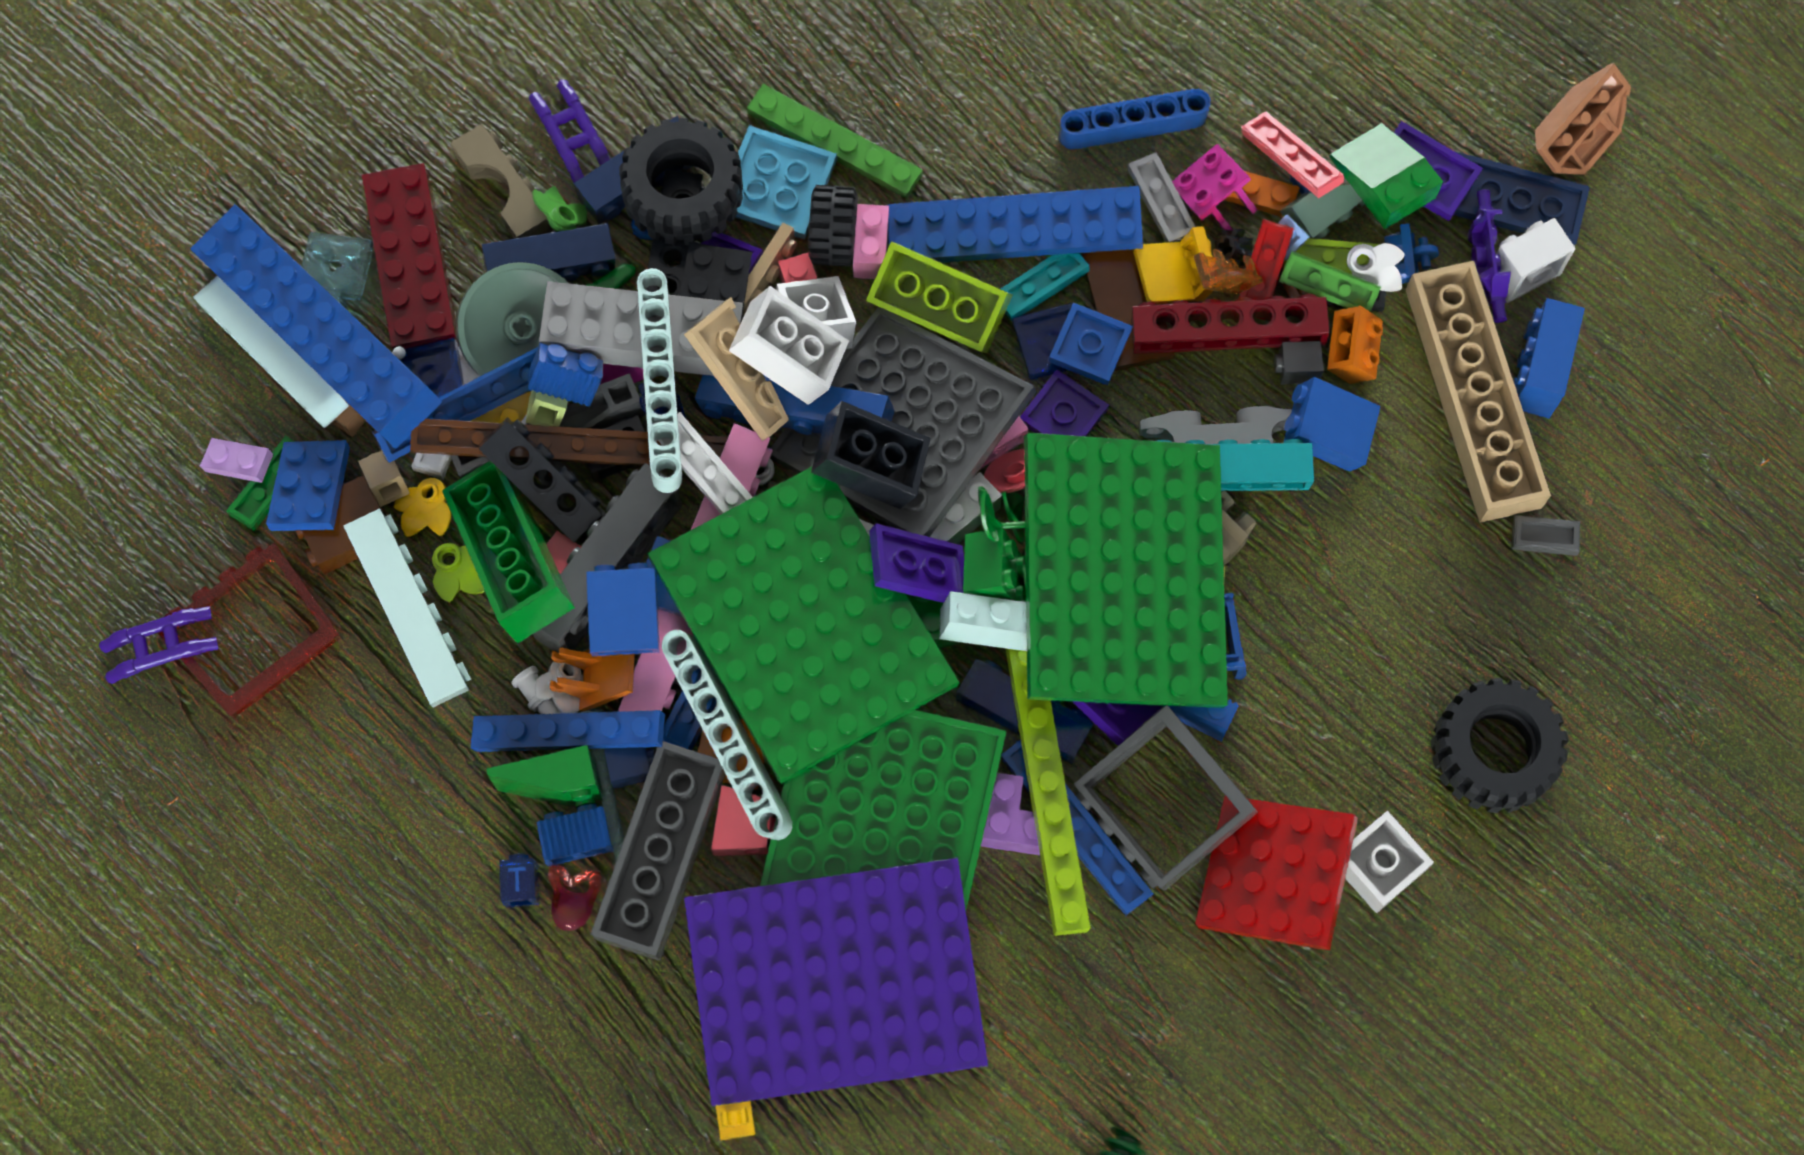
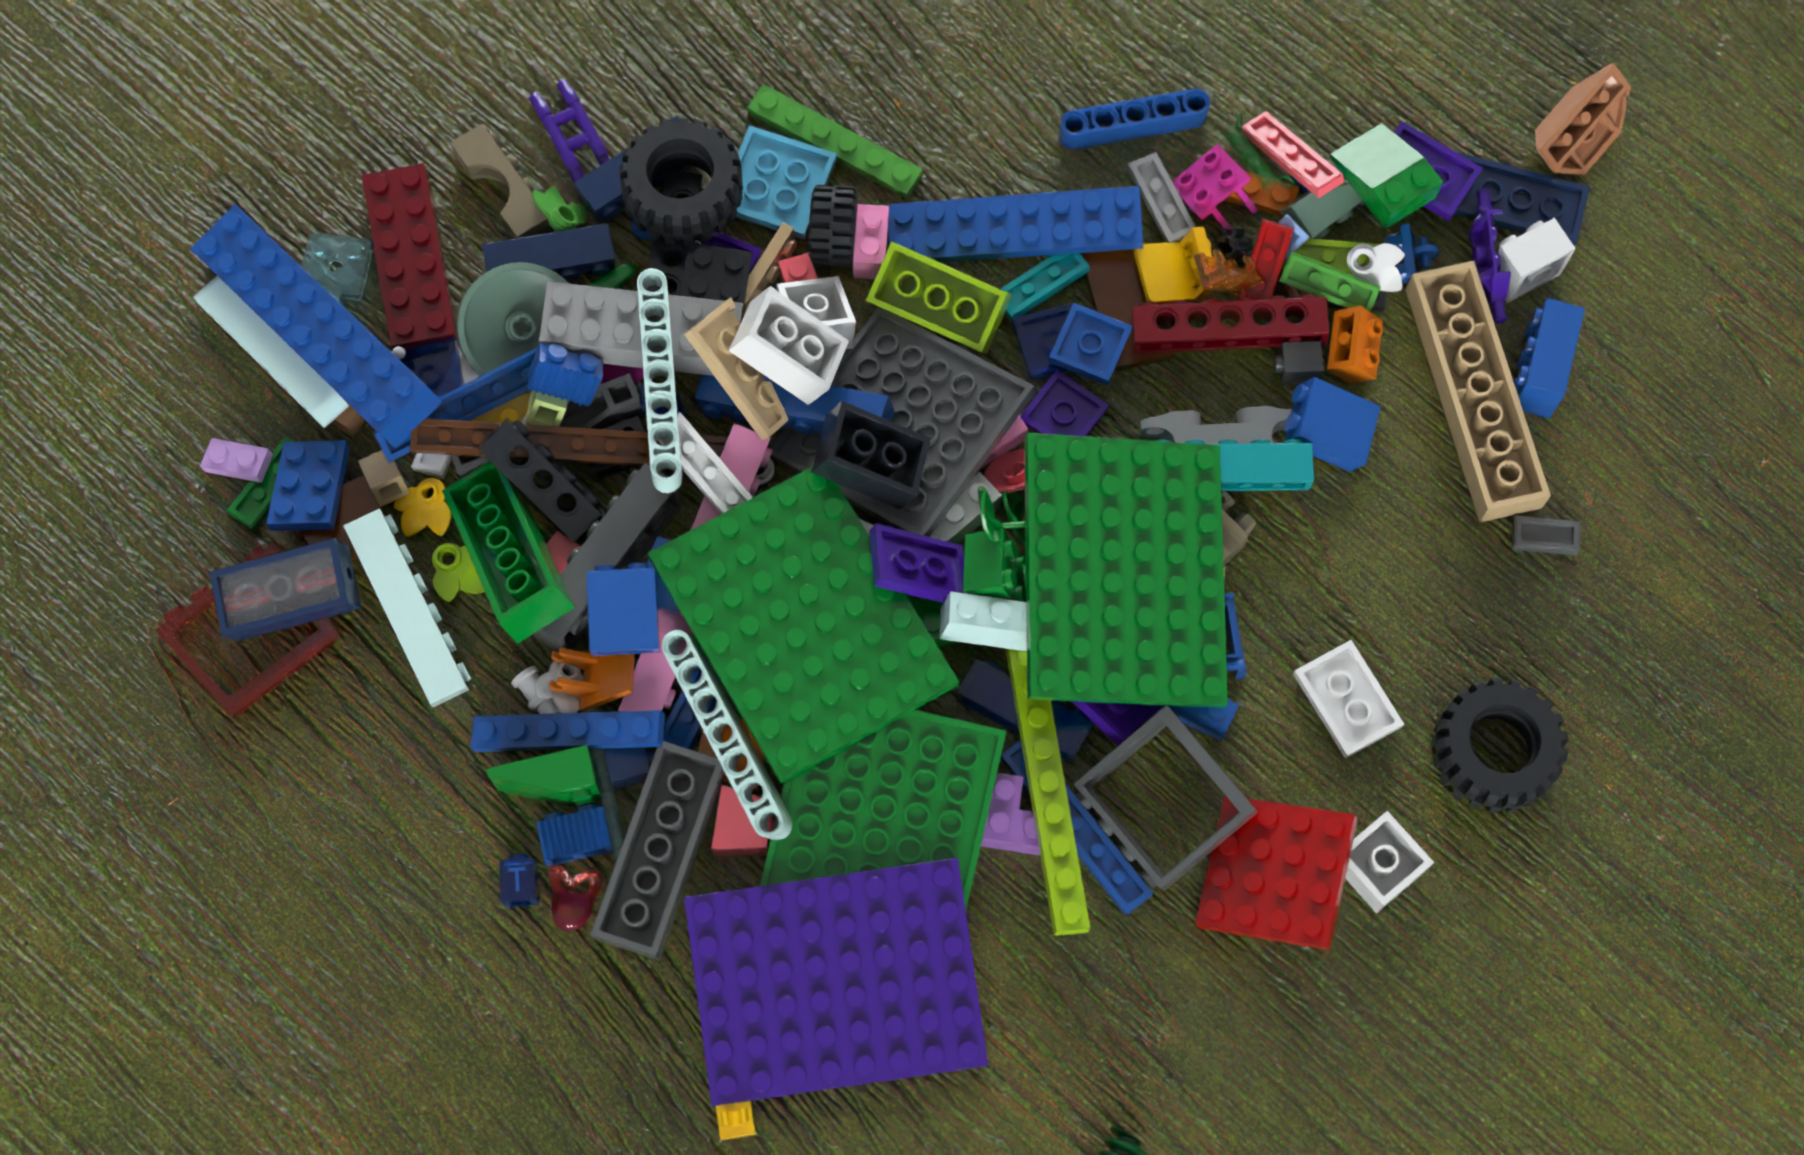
dark purple piece [99,606,218,684] -> none
none -> brick [209,538,362,641]
none -> green piece [1224,112,1295,190]
none -> white plate [1293,640,1404,759]

